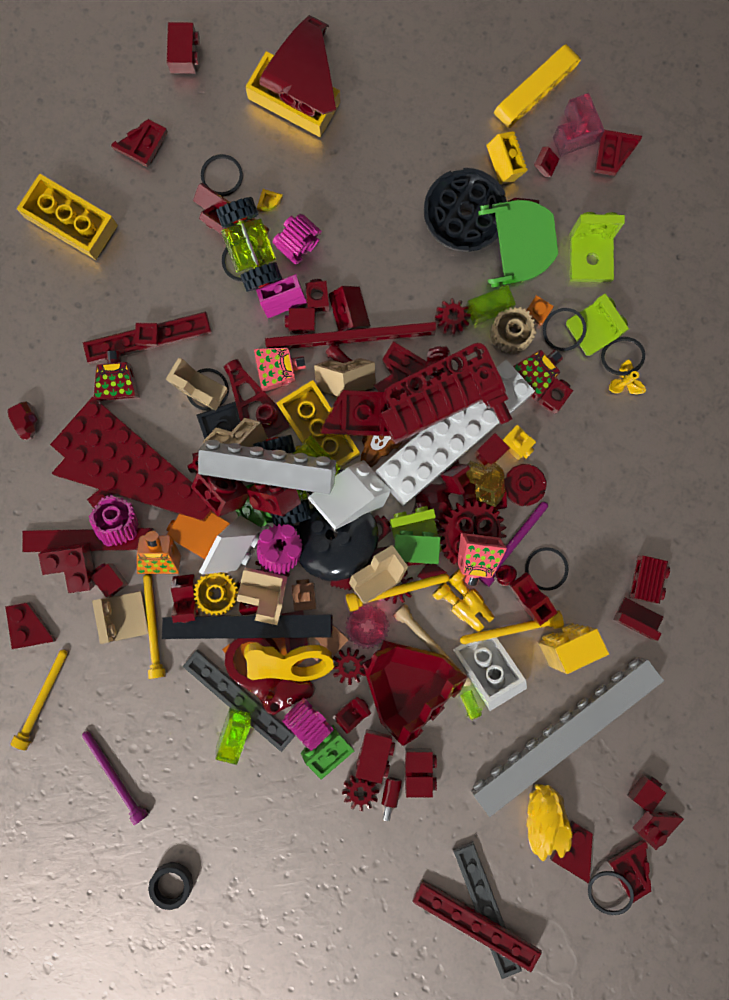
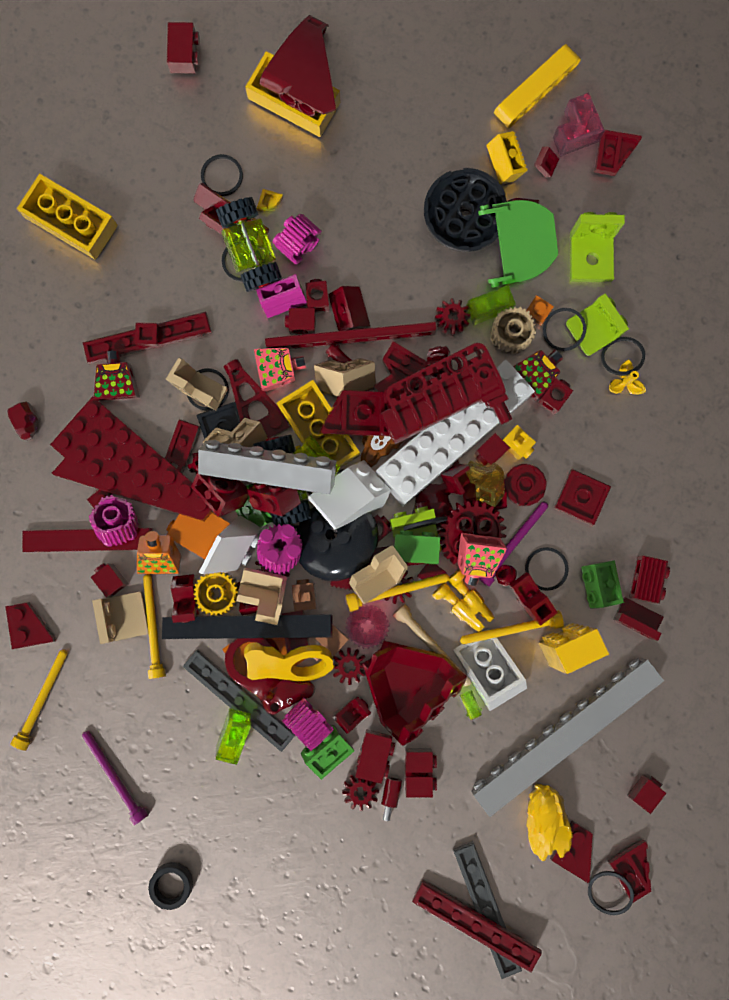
dark red brick [38,542,96,593] -> none
dark red wing [111,119,168,167] -> none
dark red plate [256,404,277,425] -> none
dark red wing [632,811,684,850] -> none
none -> dark red hinge [165,419,200,474]
none -> black piece [404,516,448,531]
none -> dark red tile [554,469,611,526]
none -> bright green bracket [581,560,624,609]

